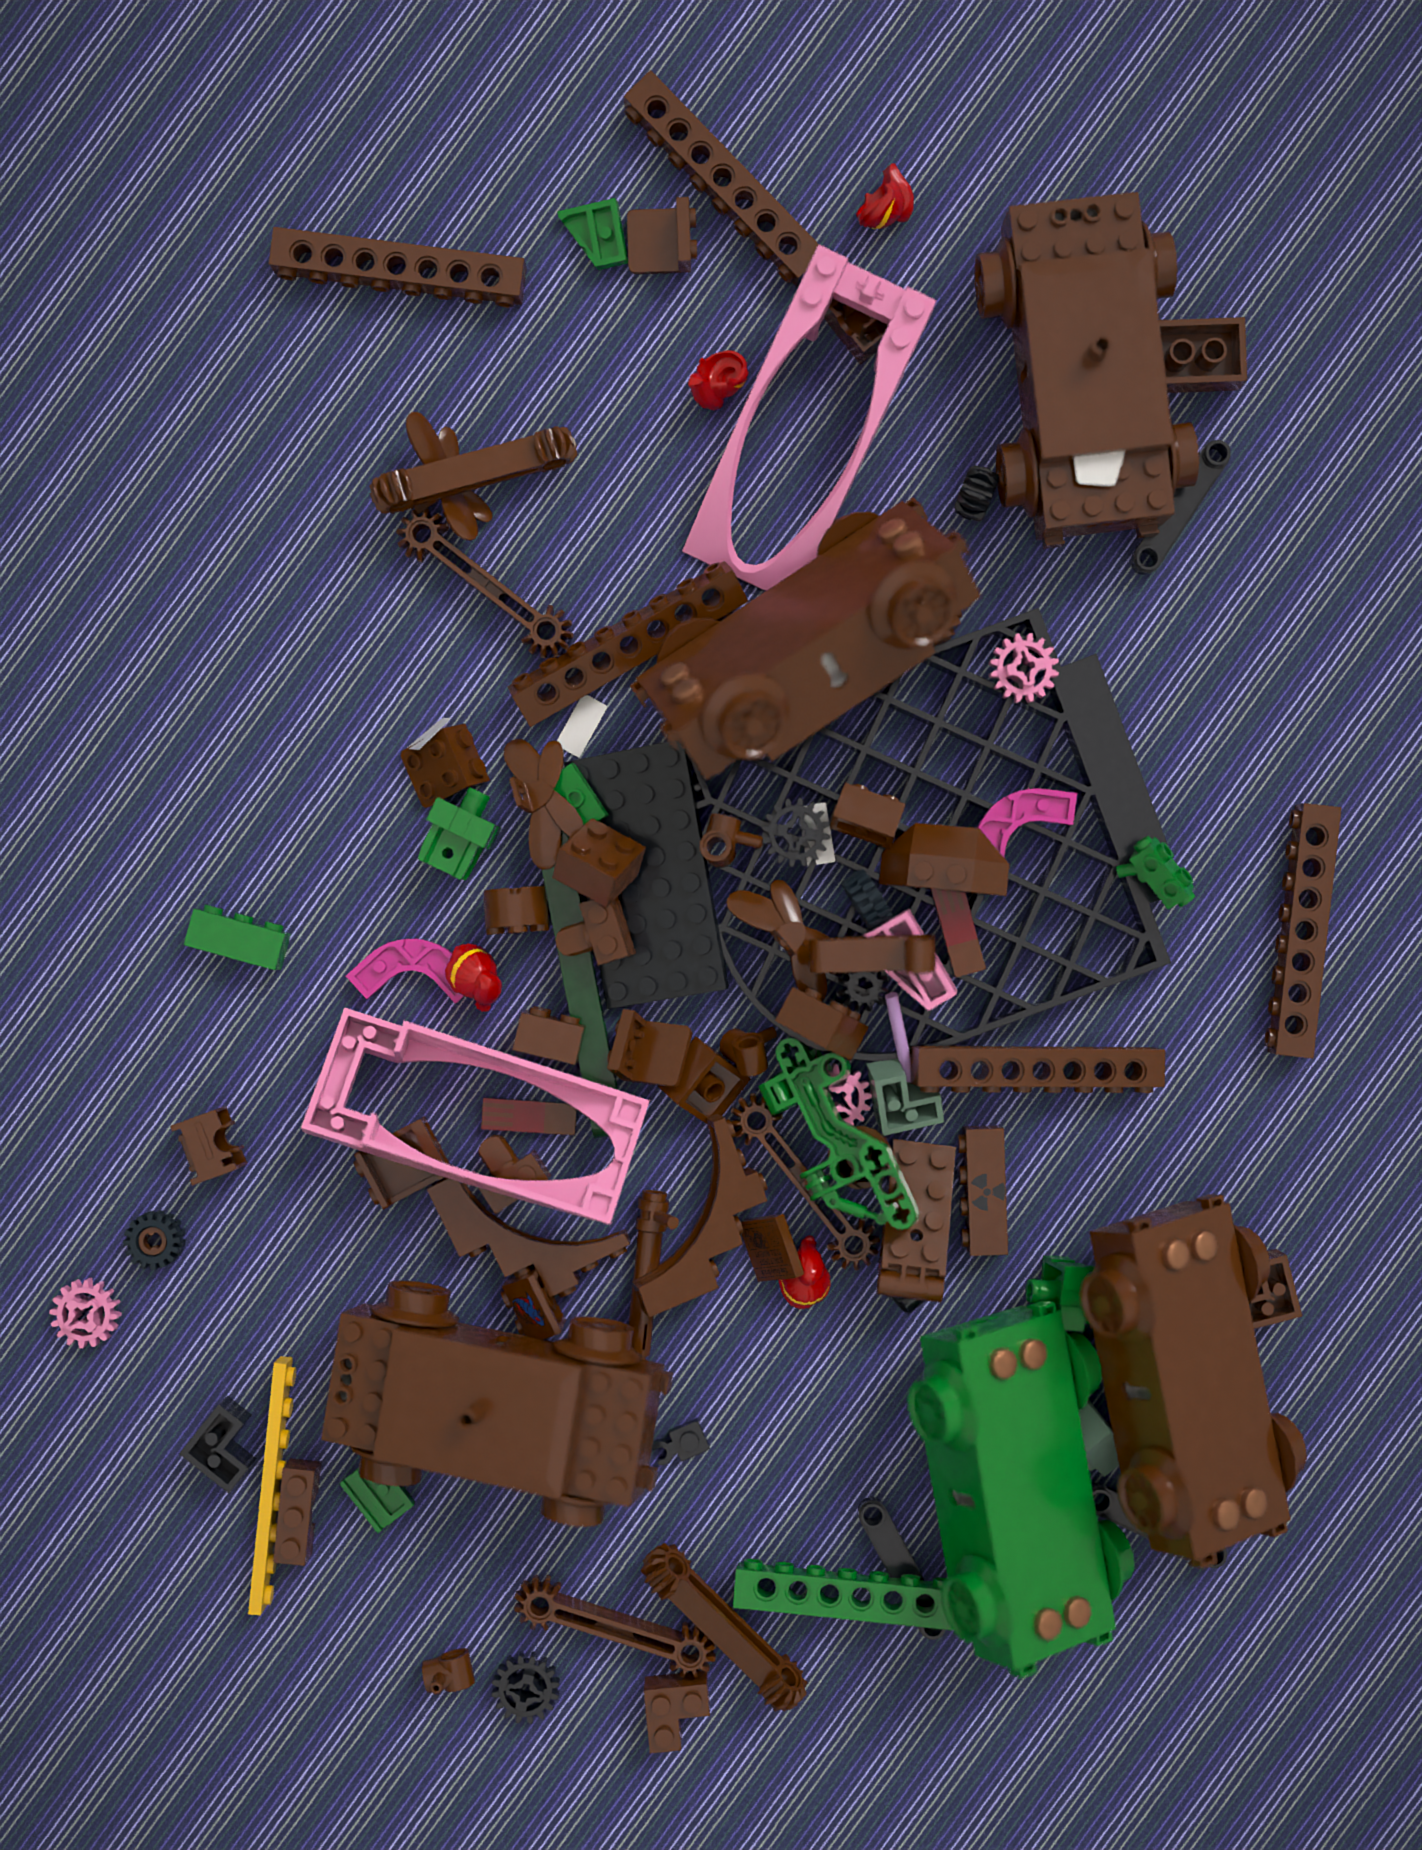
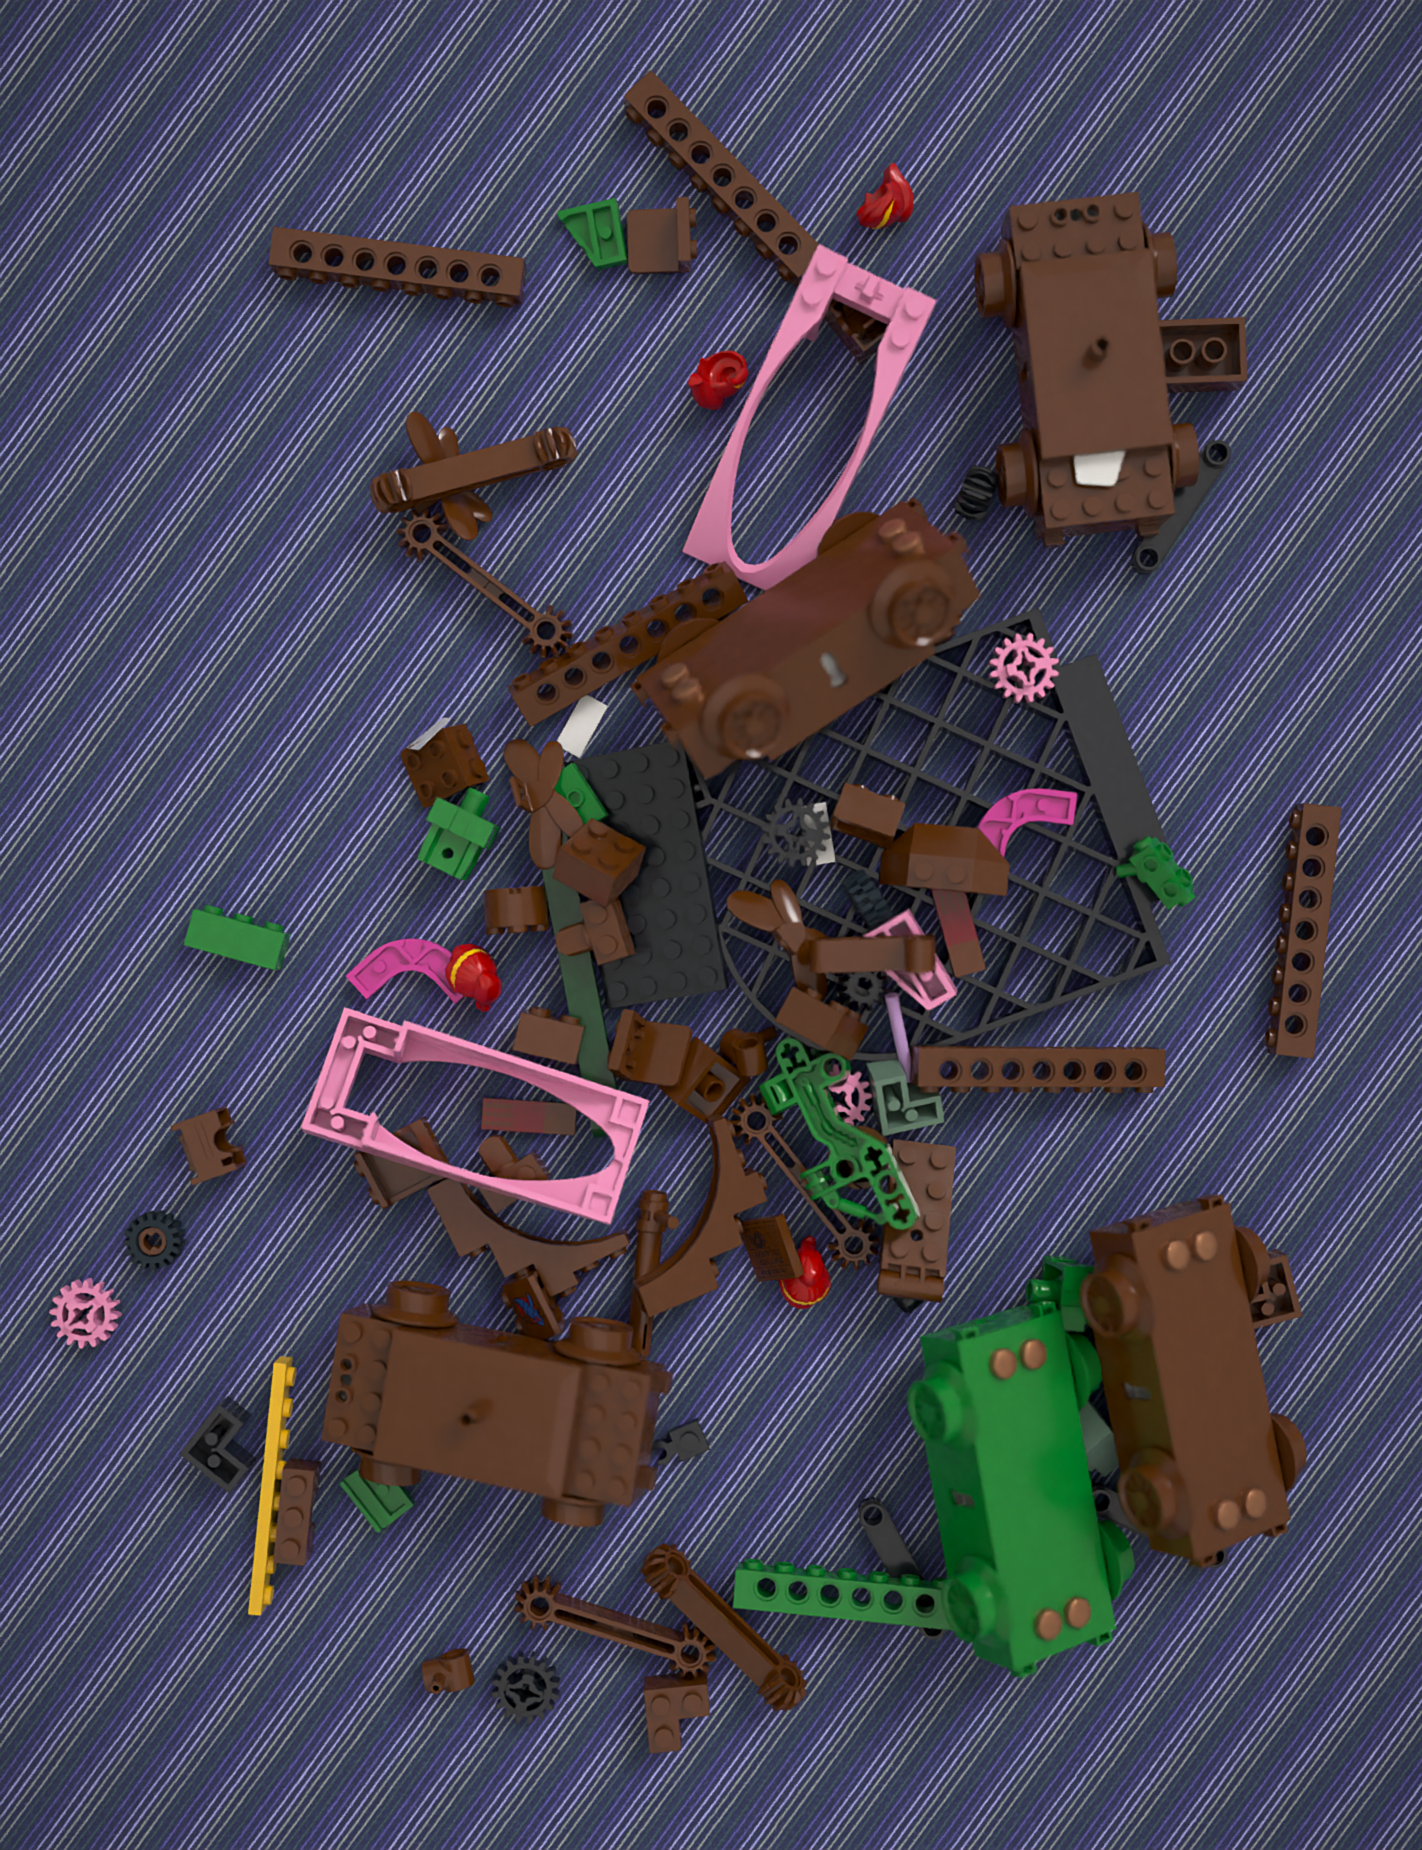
reddish brown piece [700,813,763,867] -> none
reddish brown brick [957,1125,1008,1256] -> none

